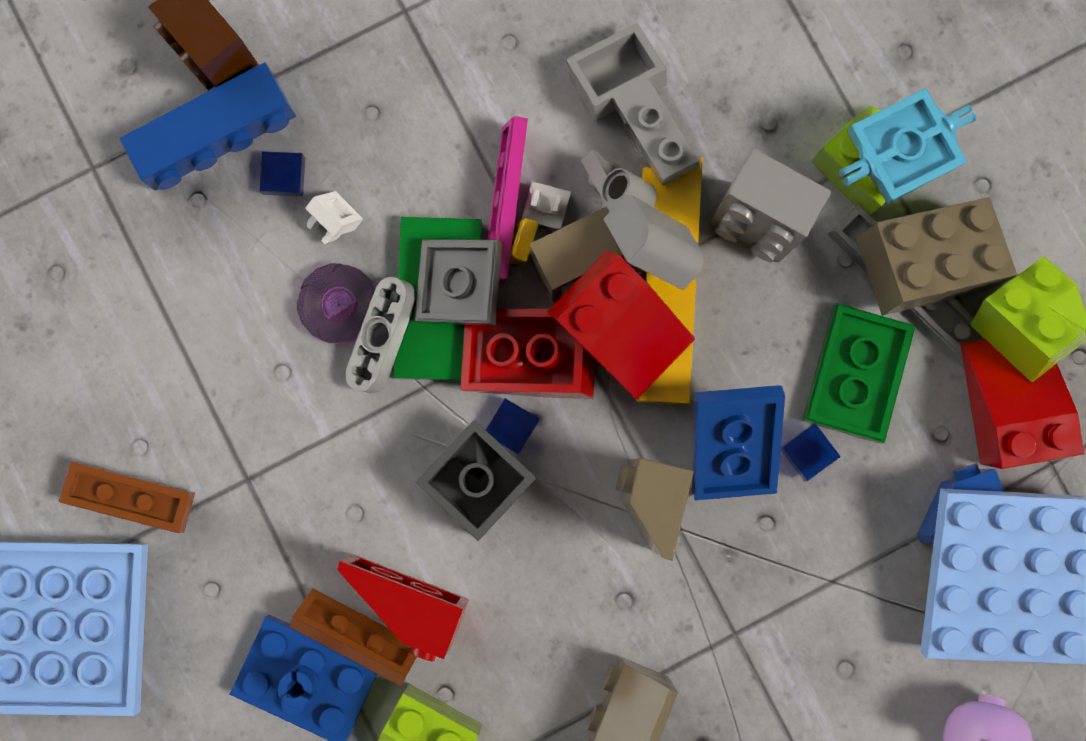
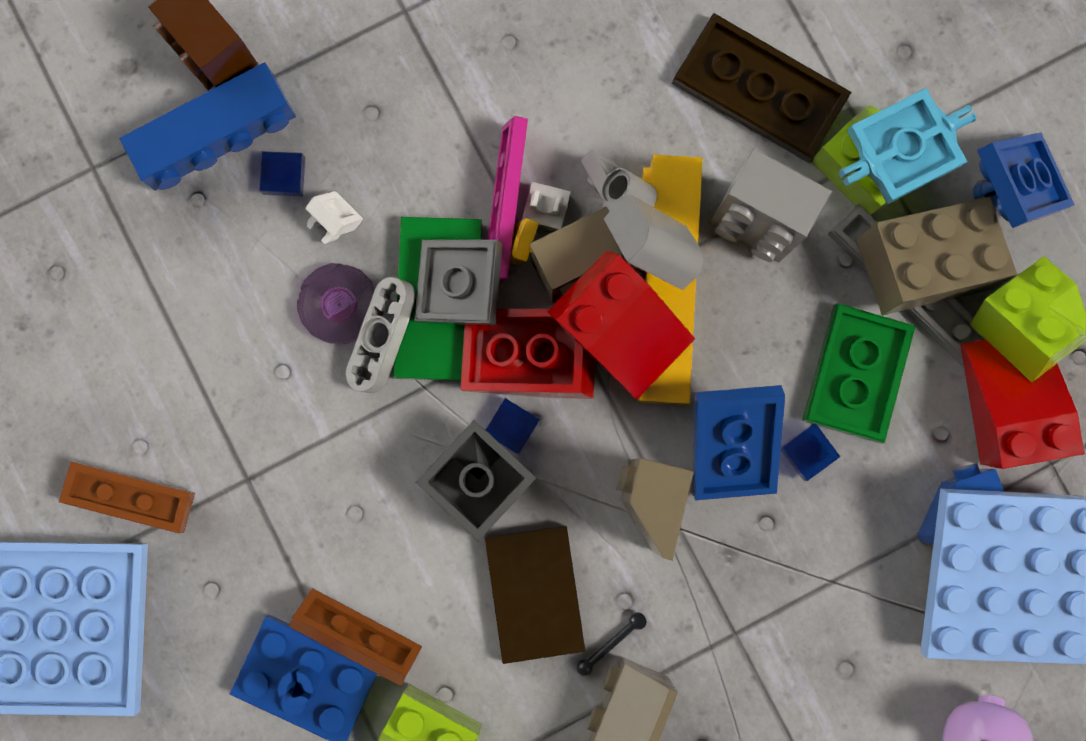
red slope [337,555,469,662] -> none
light grey plate [566,23,700,186] -> none
none -> dark brown tile [485,525,586,664]
none -> black hinge [576,612,647,676]
none -> dark brown tile [672,13,852,163]
none -> blue plate [973,132,1075,228]

